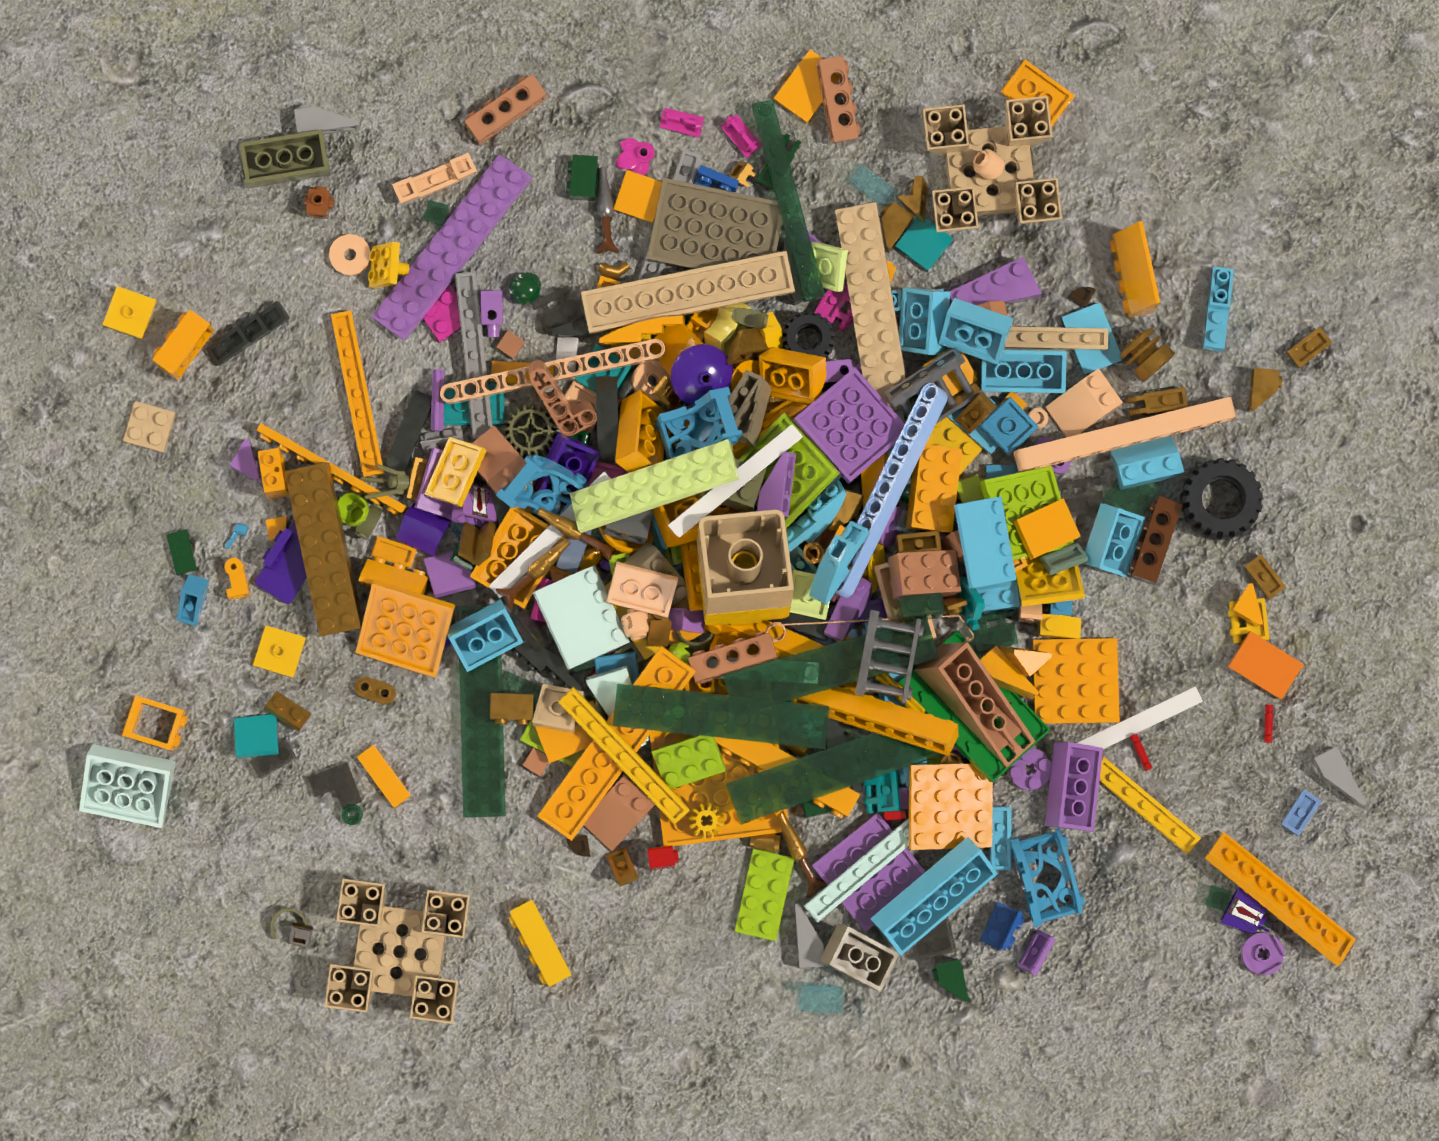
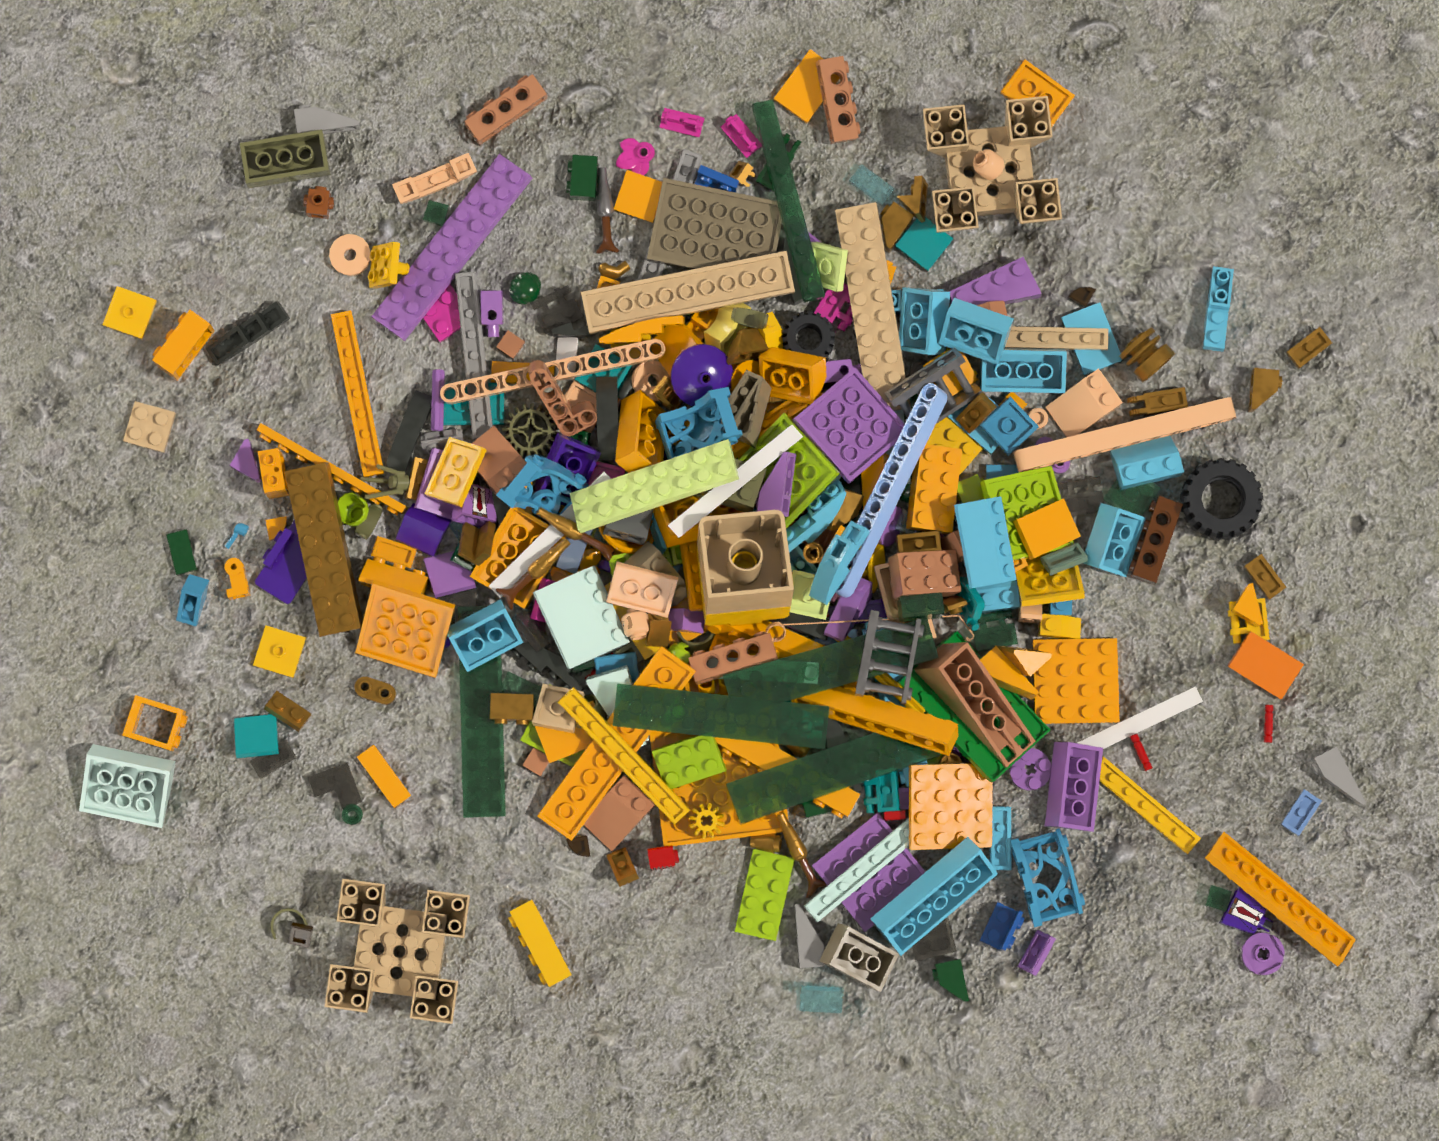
light orange slope [1109,221,1160,318] -> none

